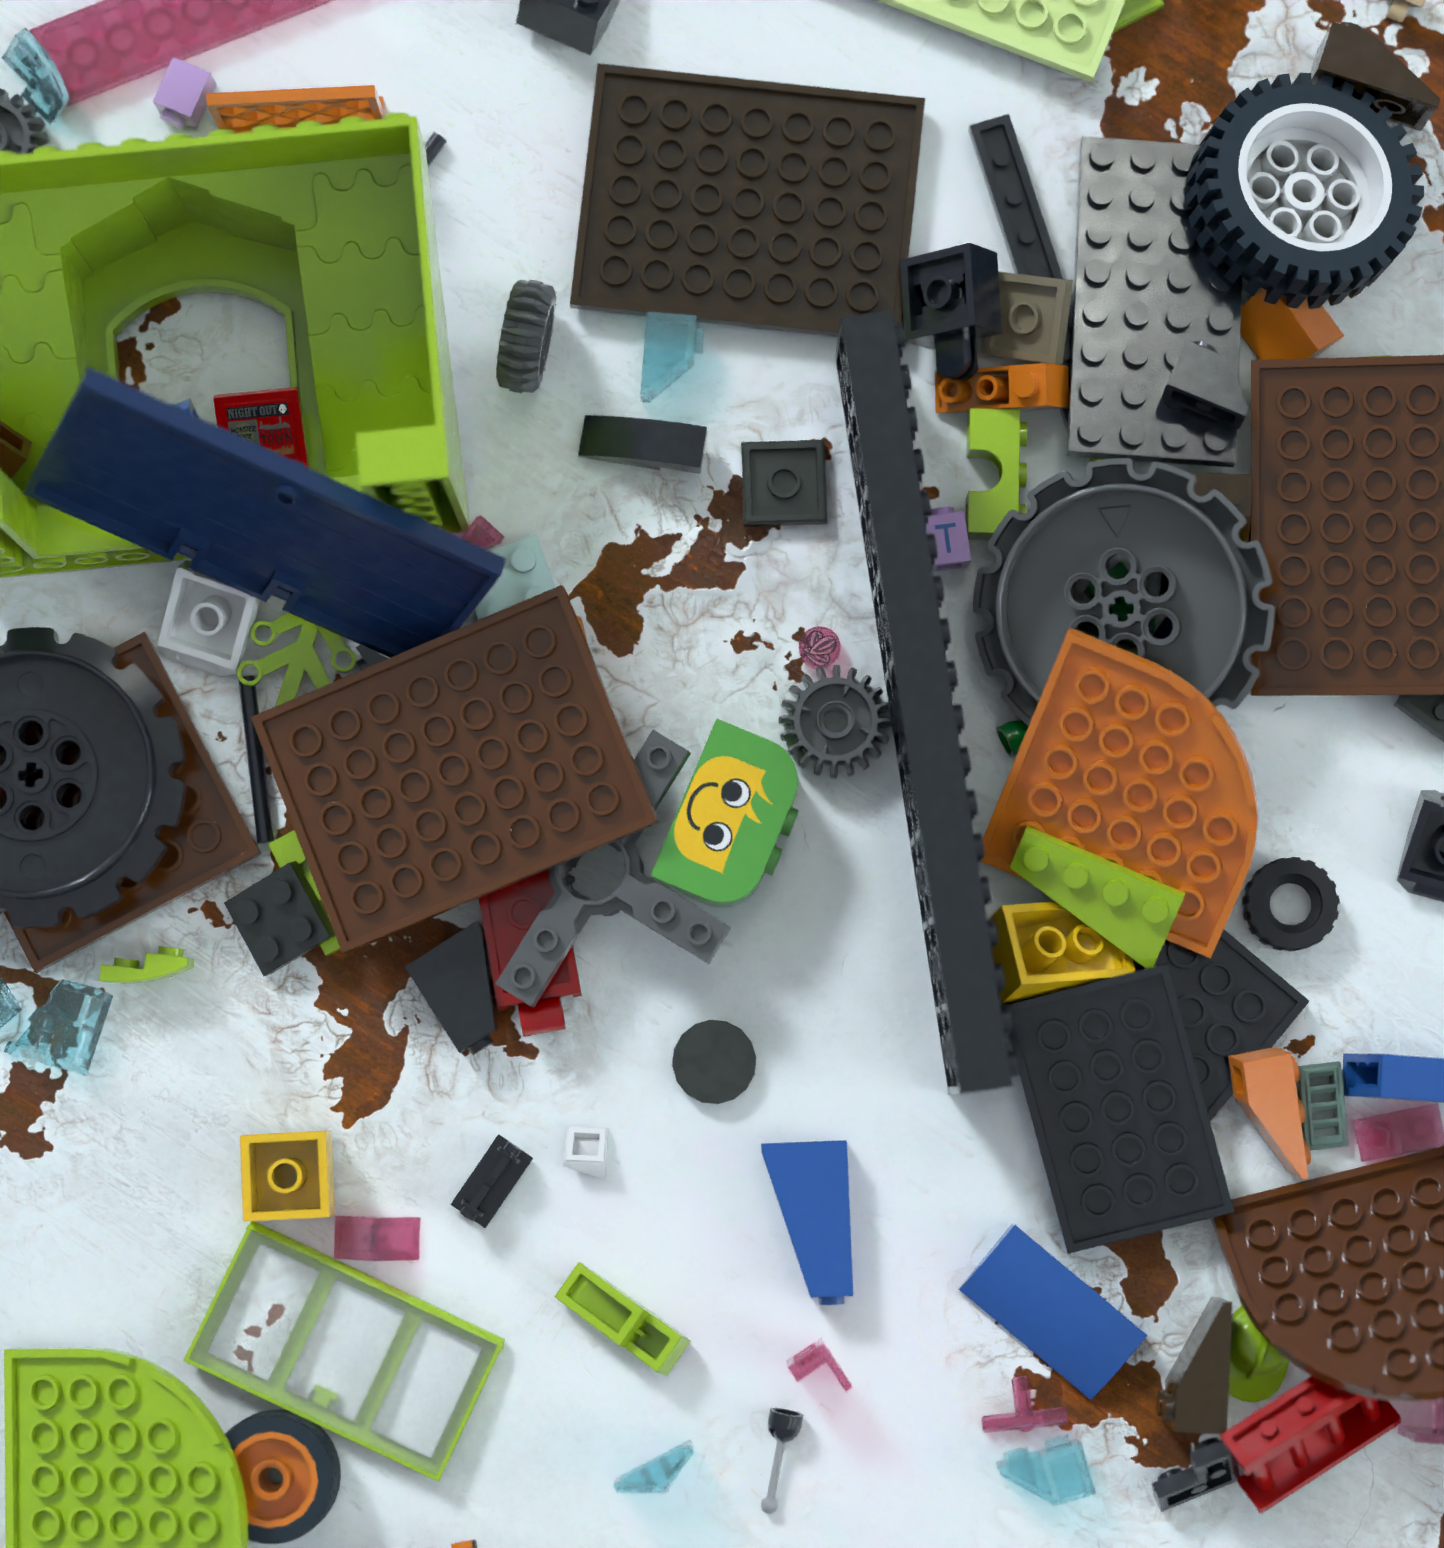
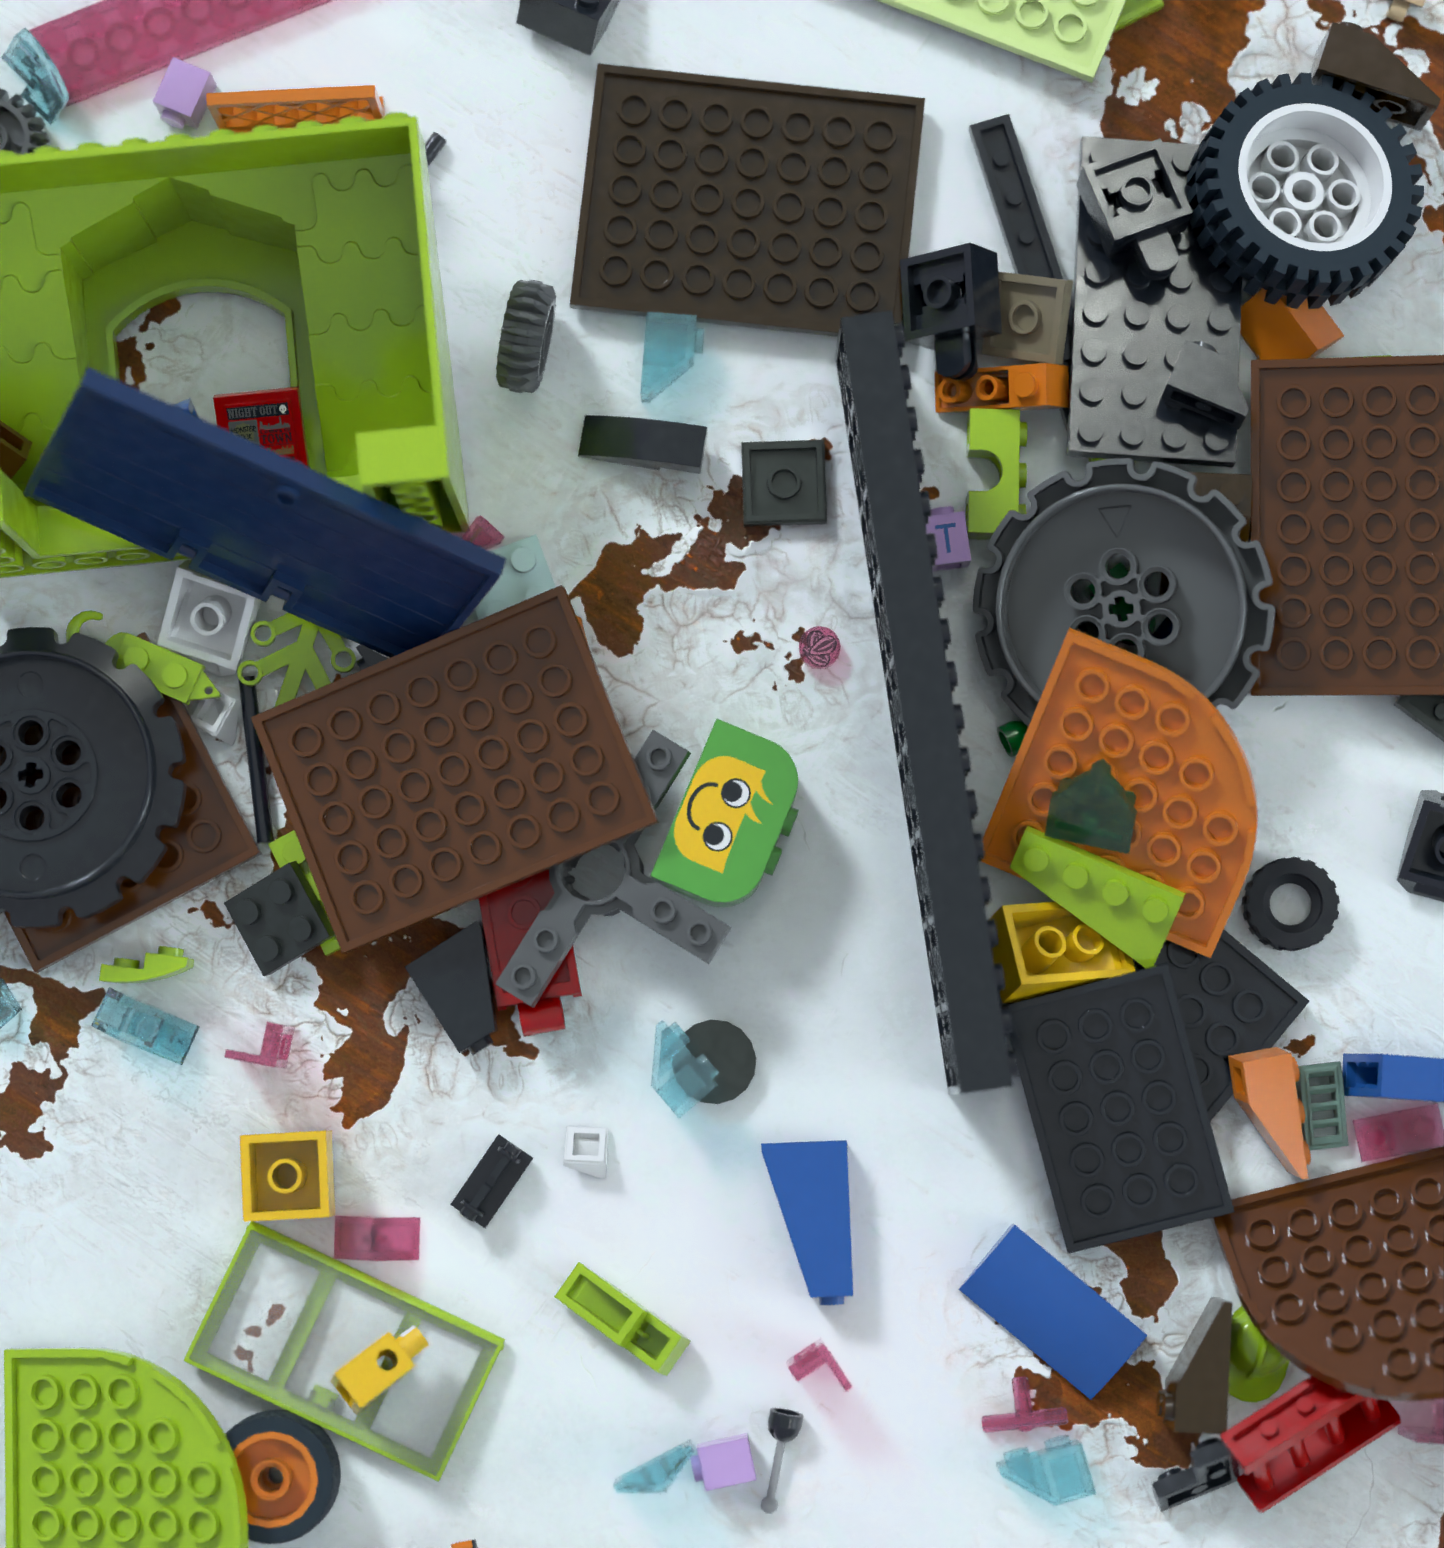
clear light blue slope [4,979,113,1076] -> none
dark grey gear [778,665,892,779] -> none
none -> lime plate [65,610,221,705]
none -> clear light blue slope [91,987,200,1065]
none -> white slope [191,688,240,746]
none -> clear pink panel [224,1022,295,1069]
none -> yellow torso [330,1325,429,1415]
none -> clear light blue slope [651,1020,719,1119]
none -> lavender brick [690,1433,756,1491]
none -> clear green slope [1045,758,1137,854]
none -> brick [1076,138,1193,280]

